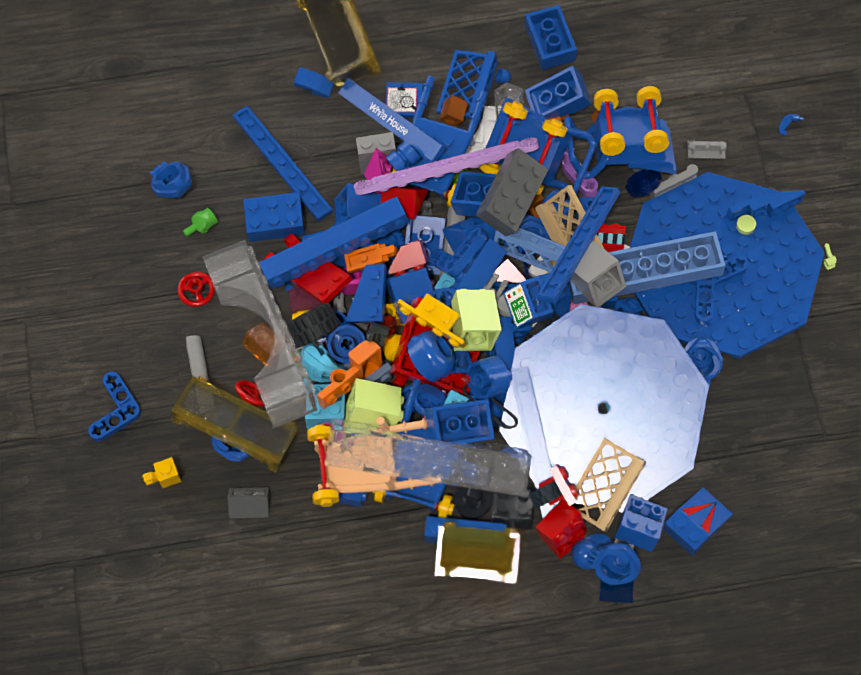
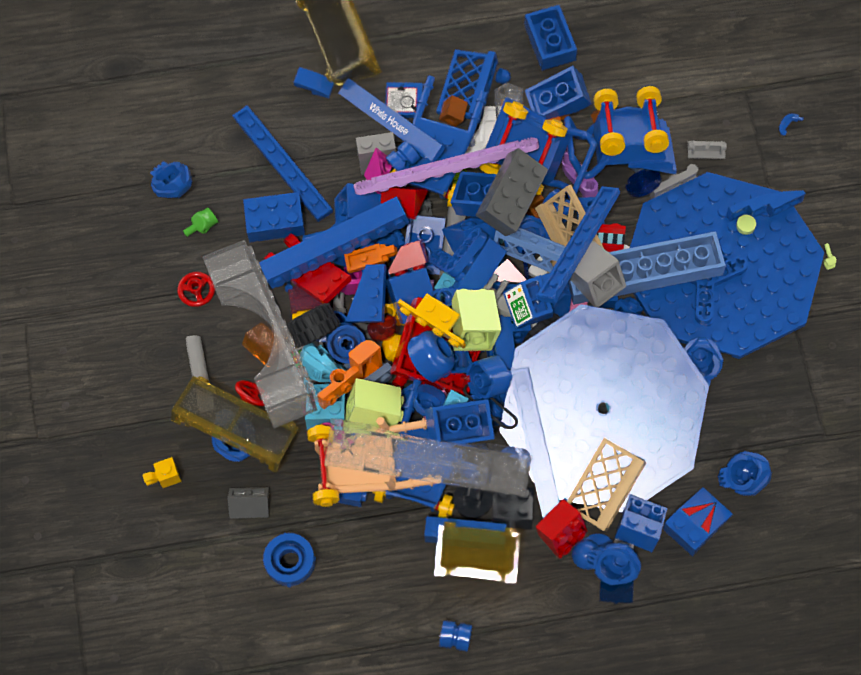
blue beam [88,372,141,442] -> none
pearl dark grey tile [365,322,390,347] -> none
plate [529,464,579,509] -> none
none -> blue piece [263,533,316,588]
none -> blue wheel [439,620,472,652]
none -> blue helmet [718,451,771,496]

